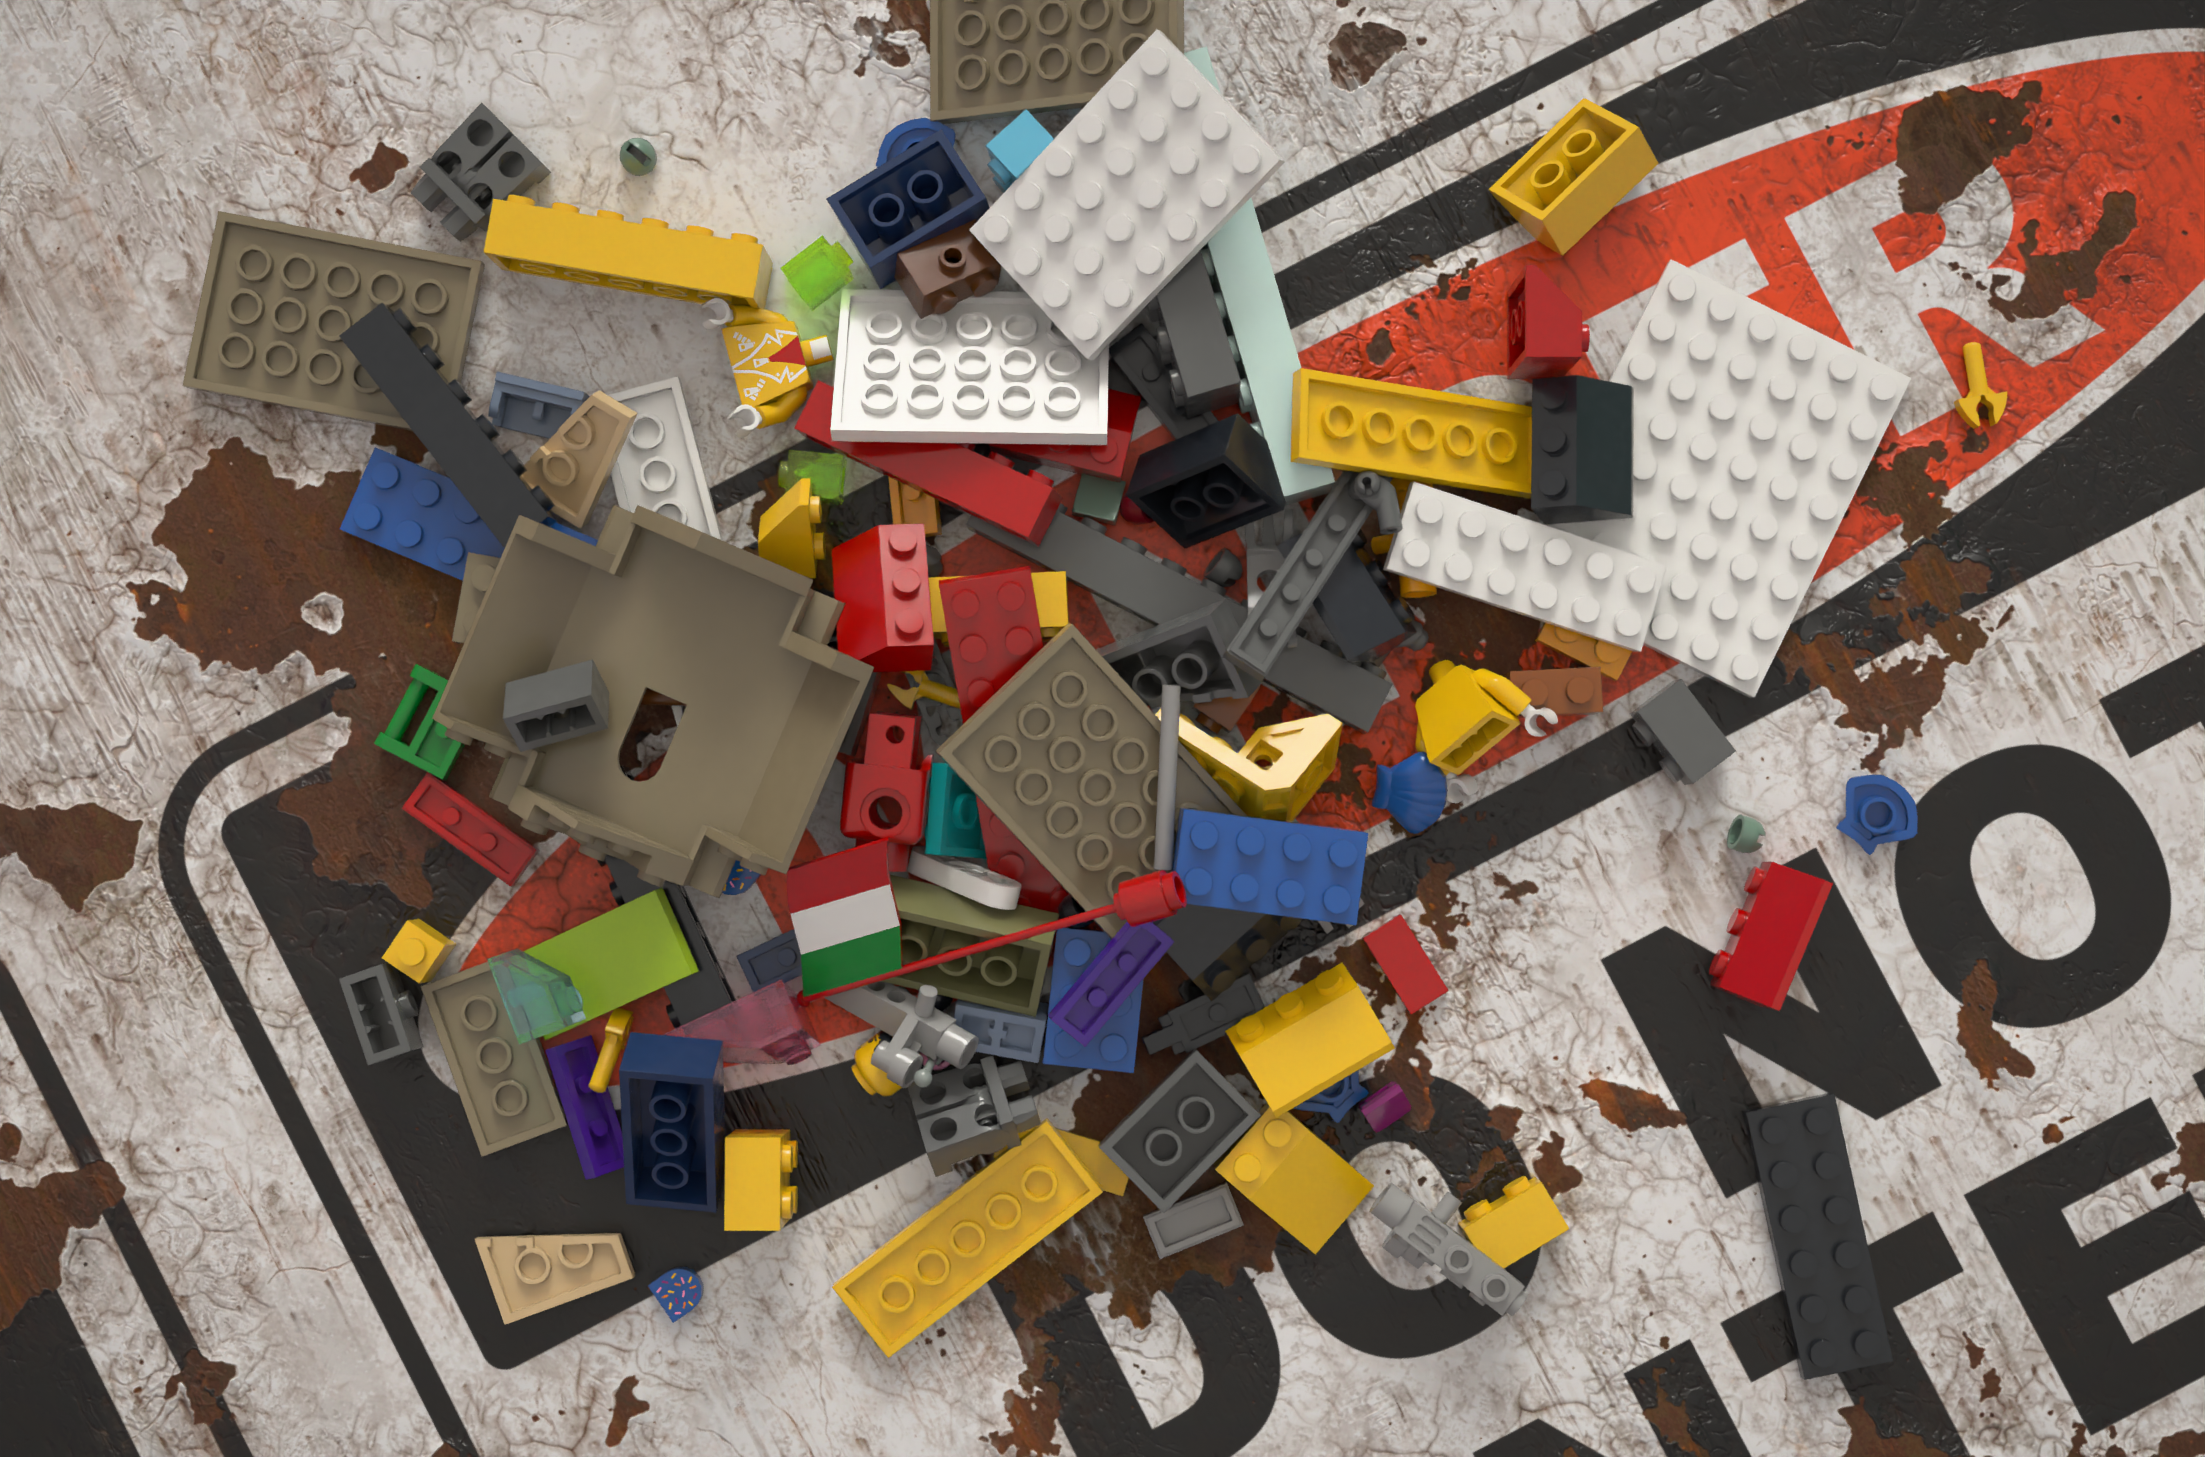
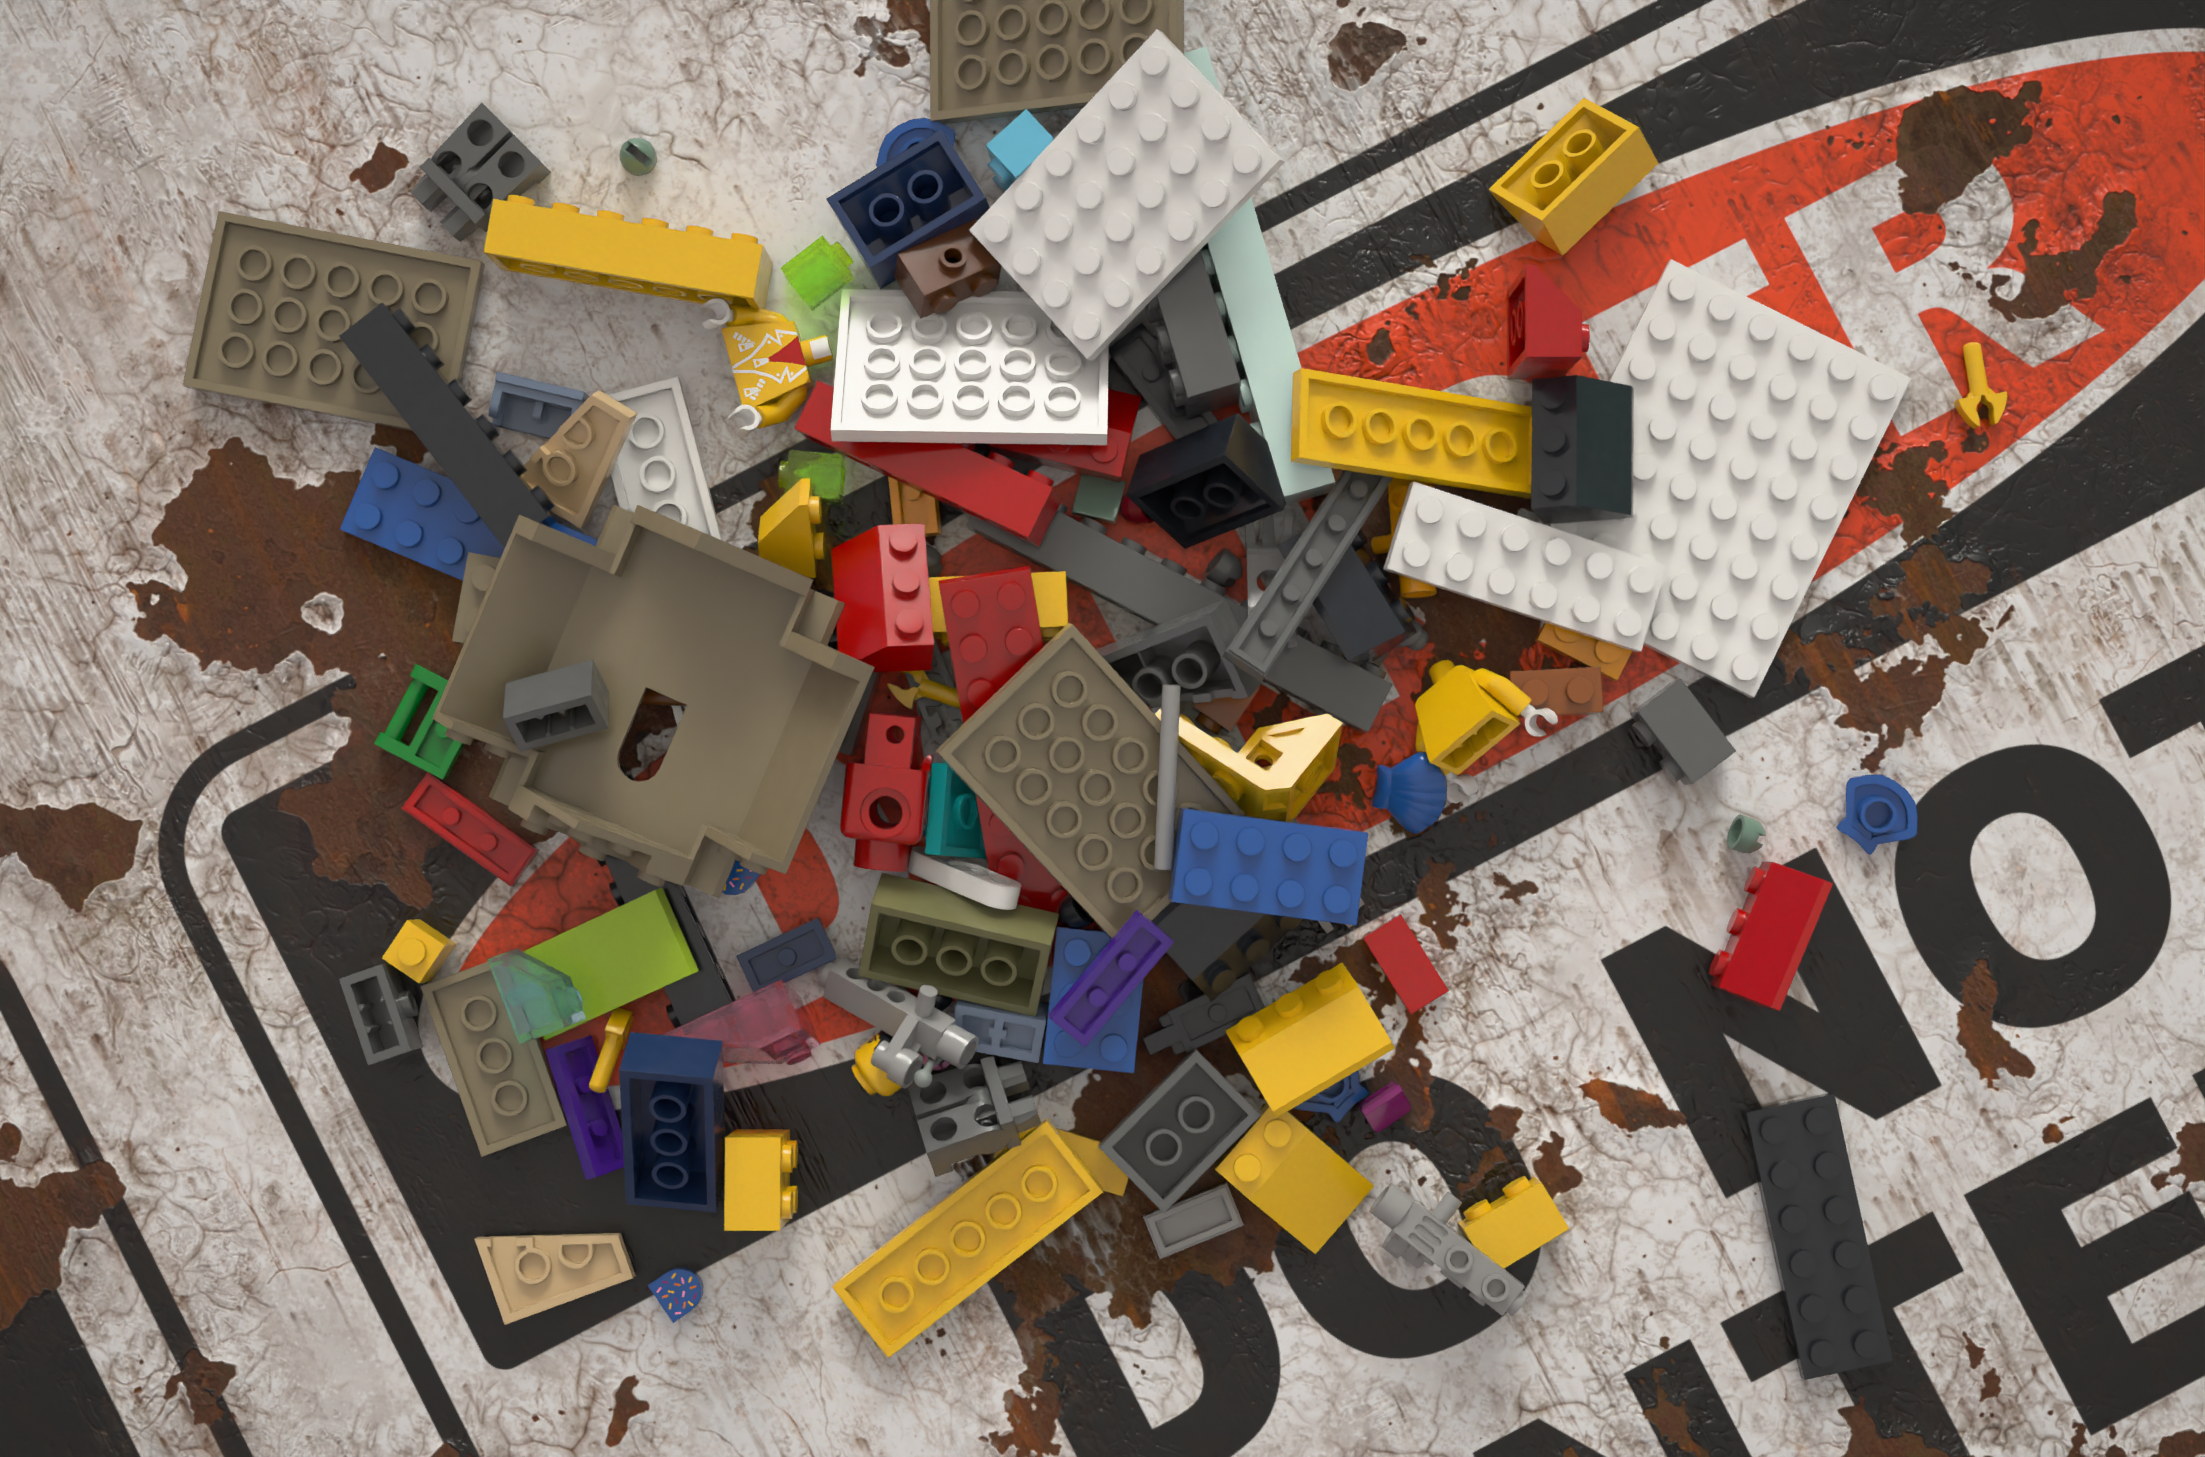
flag [786,837,1187,1007] -> none
dark grey arm [1354,471,1403,534] -> none

